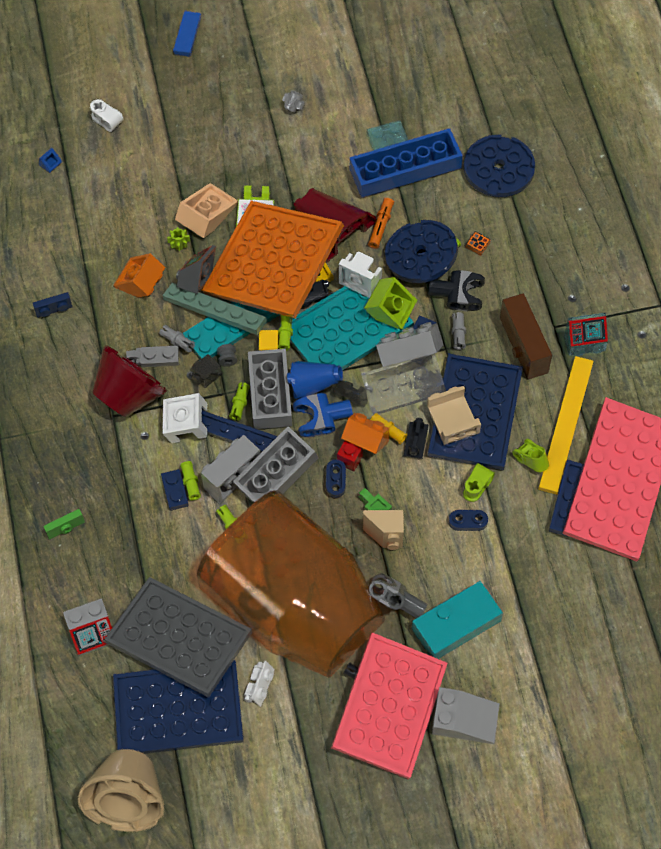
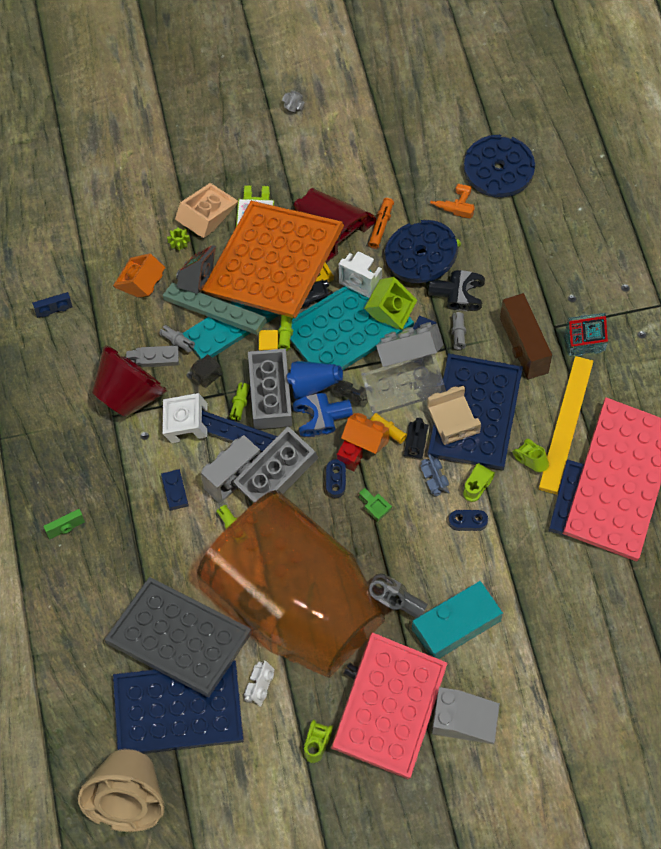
blue slope [39,148,62,173] -> none
light grey slope [63,598,112,656] -> none
white piece [90,100,124,132] -> none
blue tile [173,11,201,57] -> none
lime pin [180,461,201,501] -> none
dark grey wheel [217,344,237,366] -> none
blue brick [349,128,463,198] -> none
tan slope [363,510,404,550] -> none
clear light blue plate [367,121,408,150] -> none
tile [466,231,491,255] -> none
none -> lime piece [304,720,333,763]
none -> sand blue hinge [420,454,450,496]
none -> orange piece [430,184,474,219]

